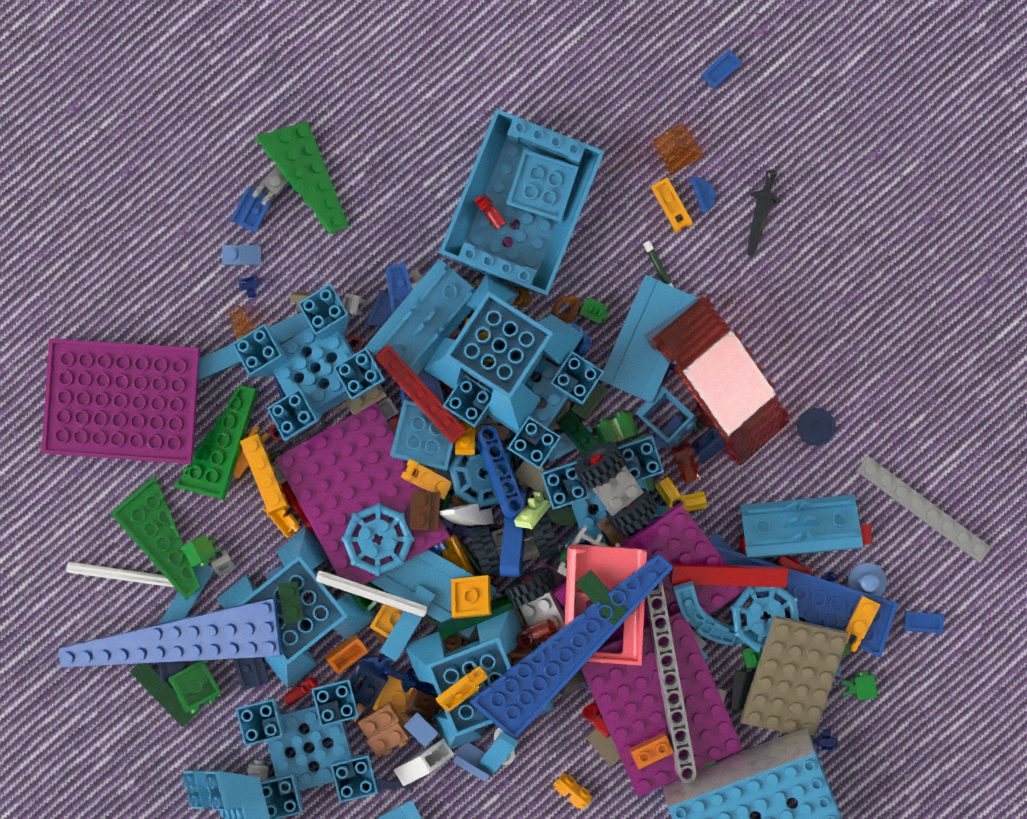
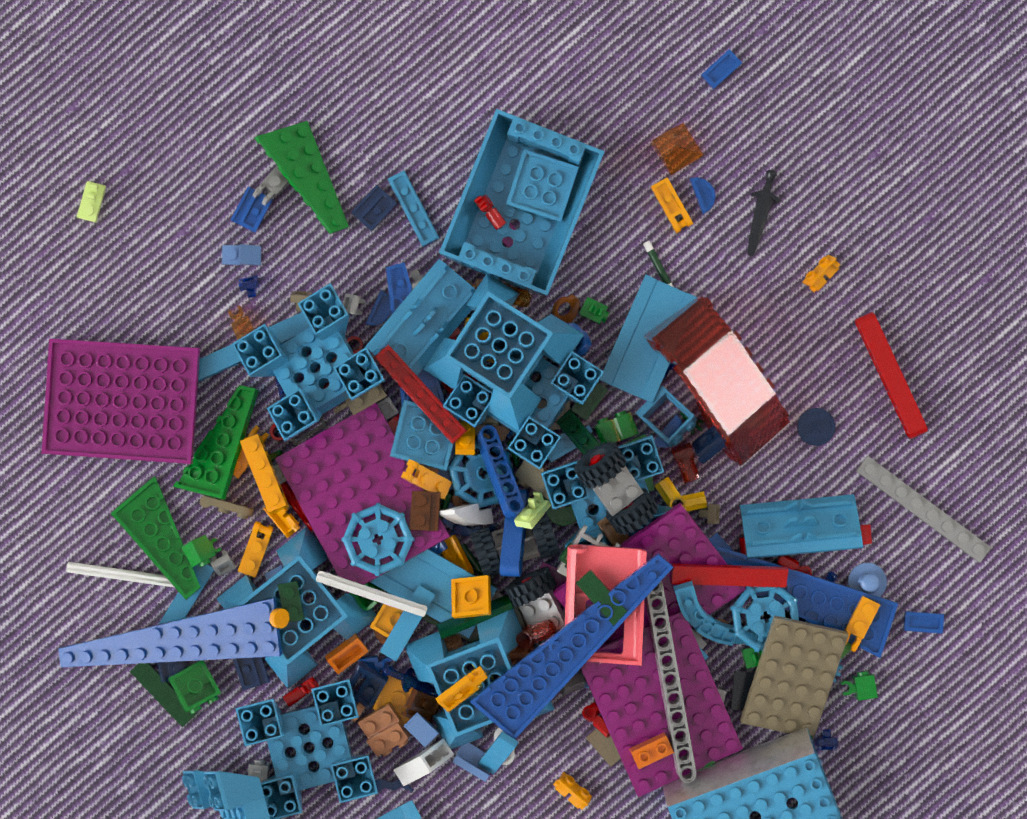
none -> yellowish green plate [77,181,106,223]
none -> dark tan plate [200,496,254,519]
none -> light orange plate [238,521,274,578]
none -> light orange tile [270,608,289,628]
none -> dark blue plate [351,185,397,232]
none -> dark azure tile [388,170,440,247]
none -> dark tan tile [699,504,720,524]
none -> light orange hinge [802,255,840,293]
none -> red beam [854,312,928,440]

